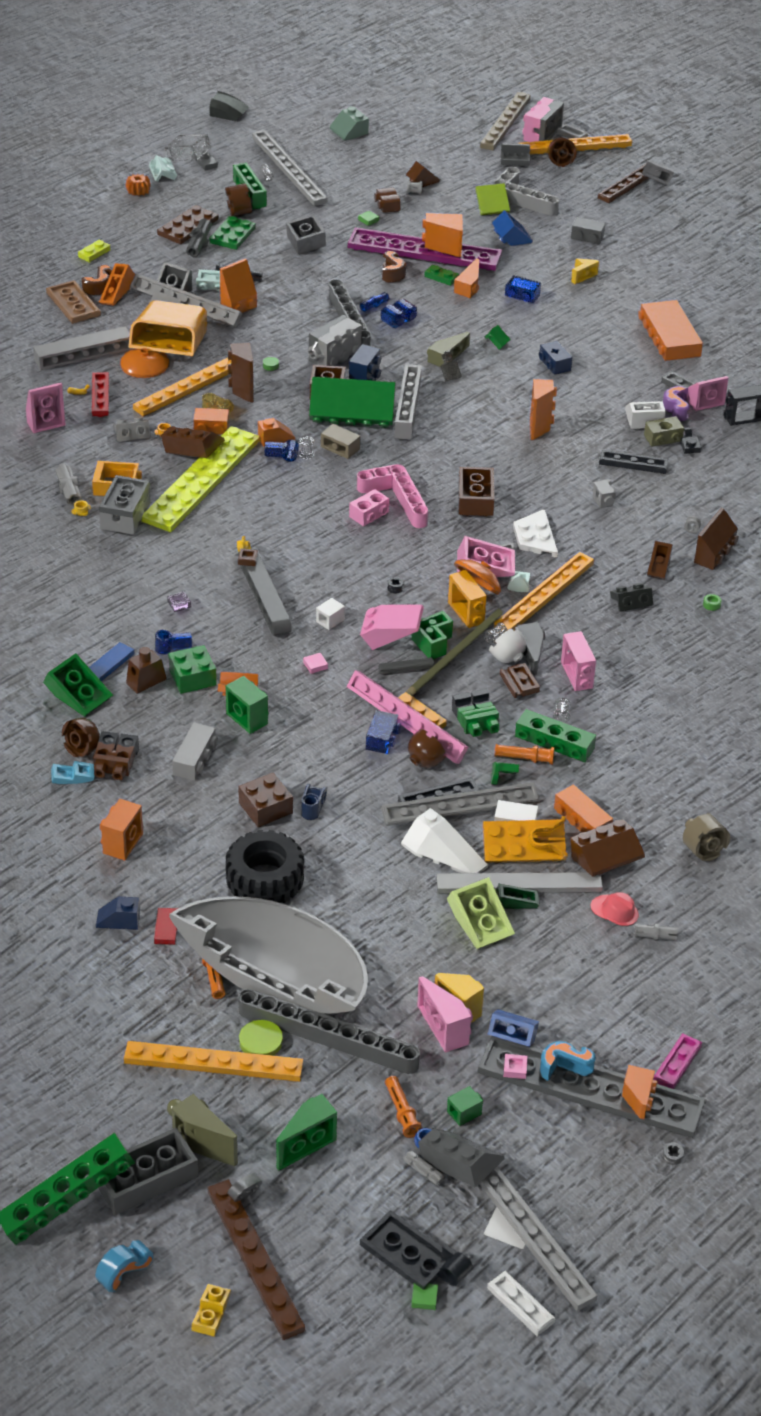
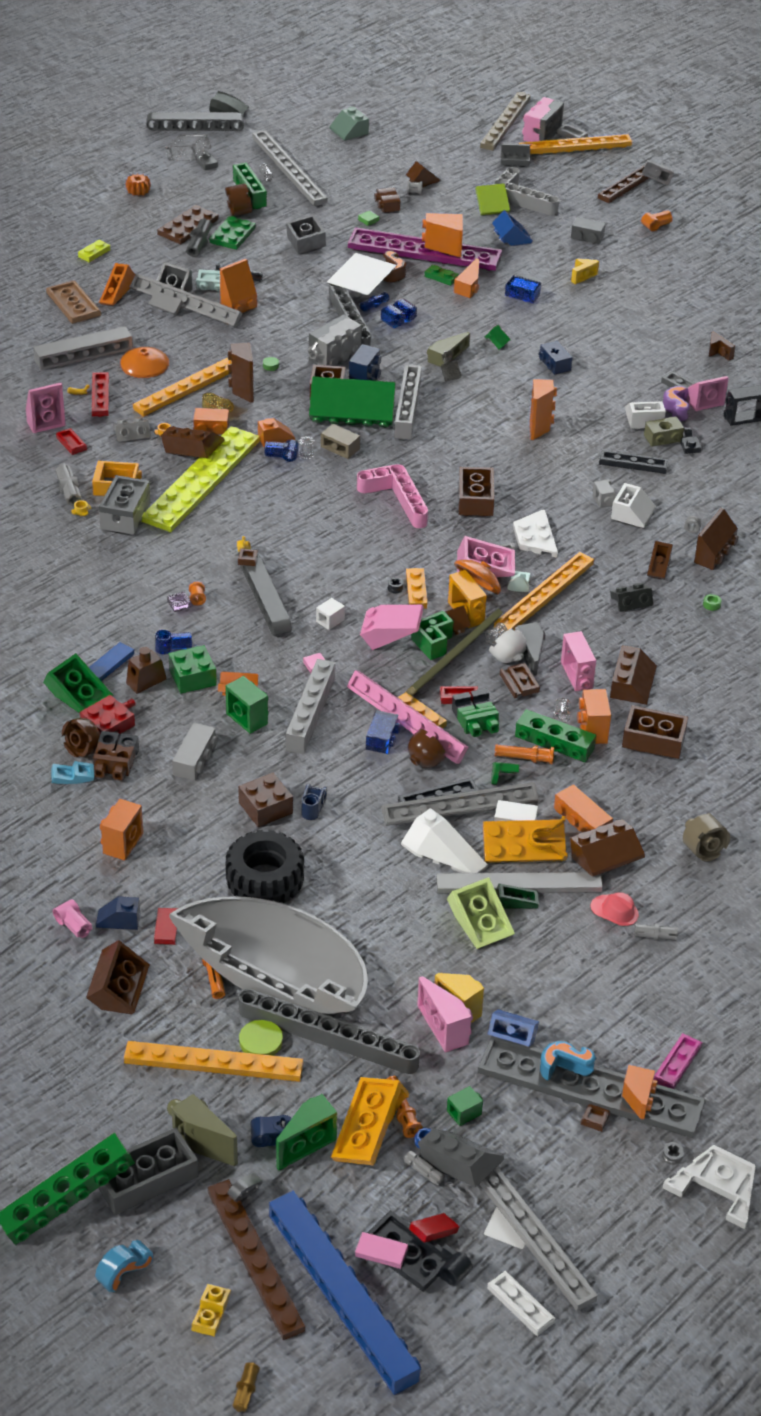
reddish brown animal [81,264,112,295] -> none
light orange piece [128,300,207,356] -> none
light aqua bracket [149,155,177,182] -> none
bright pink brick [349,489,389,527] -> none
dark grey axle [378,657,434,675] -> none
bright green tile [411,1283,438,1310] -> none
bright pink plate [503,1054,527,1079] -> none
reddish brown cylinder [547,137,577,167] -> none
orange brick [638,300,703,361] -> none
none -> bright pink piece [53,899,92,938]
none -> red tile [56,428,87,455]
none -> red plate [80,695,136,735]
none -> reddish brown slope [86,940,150,1015]
none -> dark grey beam [146,112,244,131]
none -> orange bush [189,581,206,606]
none -> pearl gold axle [232,1362,260,1412]
none -> dark blue piece [250,1115,292,1147]
none -> blue brick [269,1190,421,1395]
none -> light grey brick [286,659,335,754]
none -> white sticker [327,253,396,295]
none -> light orange plate [331,1077,409,1165]
none -> bright pink tile [355,1232,408,1269]
none -> light orange plate [406,568,428,609]
none -> red tile [409,1213,460,1243]
none -> red tile [440,686,478,704]
none -> reddish brown slope [445,605,471,635]
none -> orange brick [577,689,611,744]
none -> reddish brown tile [581,1104,610,1132]
none -> reddish brown slope [610,645,657,705]
none -> white slope [611,483,656,528]
none -> reddish brown brick [622,705,688,759]
none -> orange piece [641,210,673,232]
none -> white wing [663,1145,755,1229]
none -> reddish brown slope [708,331,736,361]

